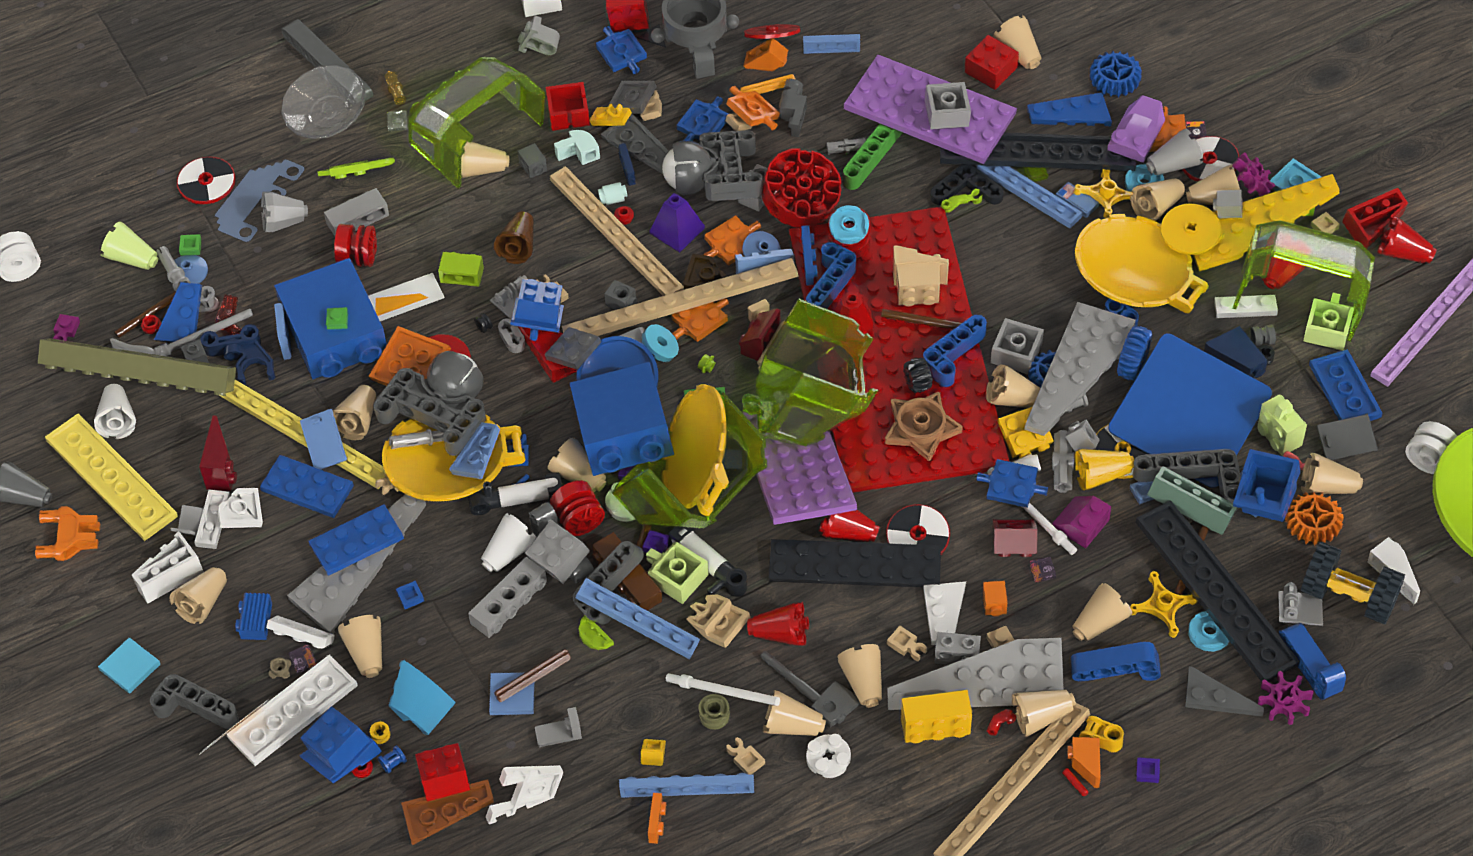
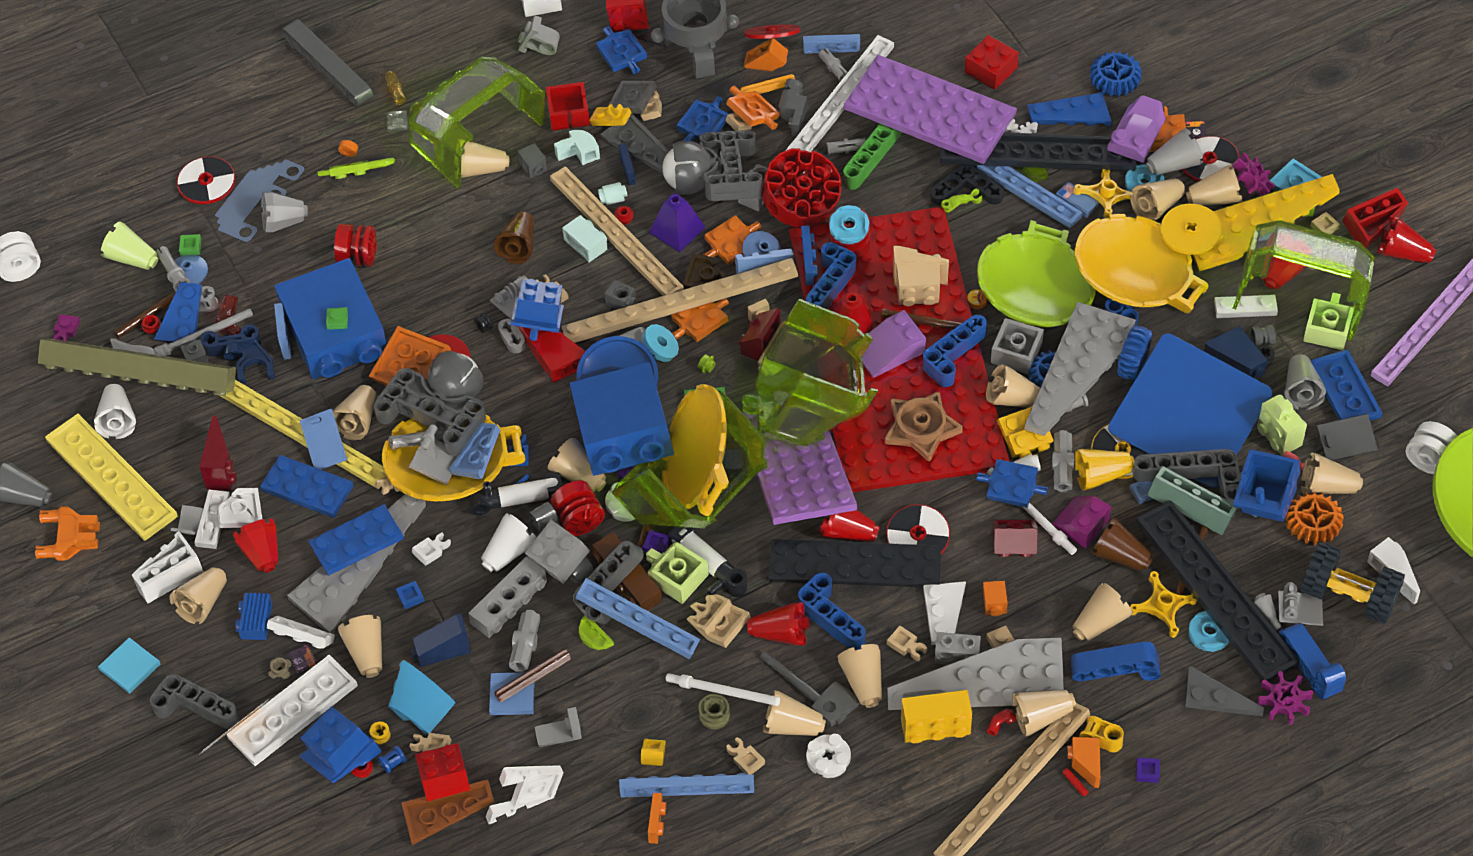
clear dish [281,65,366,139] -> none
light grey brick [324,188,389,236] -> none
white sticker [368,273,445,321] -> none
lime brick [438,252,484,287] -> none
flat silver plate [545,327,601,370] -> none
black gear [903,357,933,393] -> none
light grey brick [925,82,971,129] -> none
tan cone [993,15,1041,69] -> none
tile [1030,557,1056,583] -> none
light grey brick [1065,420,1099,452] -> none
light grey brick [1213,190,1243,218] -> none
none -> red cone [233,519,278,573]
none -> orange tile [338,140,358,157]
none -> light grey plate [409,424,458,486]
none -> tan plate [409,733,452,752]
none -> dark blue slope [411,613,471,667]
none -> white plate [412,532,451,566]
none -> light grey piece [509,610,540,673]
none -> light aqua brick [562,215,607,263]
none -> white plate [786,35,894,152]
none -> blue beam [798,573,866,650]
none -> light grey pin [819,48,848,82]
none -> medium lavender slope [852,310,926,378]
none -> tile [967,289,987,310]
none -> lime dish [977,220,1096,327]
none -> white animal [1005,119,1038,133]
none -> reddish brown cone [1091,517,1153,571]
none -> light grey cone [1254,593,1282,632]
none -> light grey cone [1284,354,1326,410]

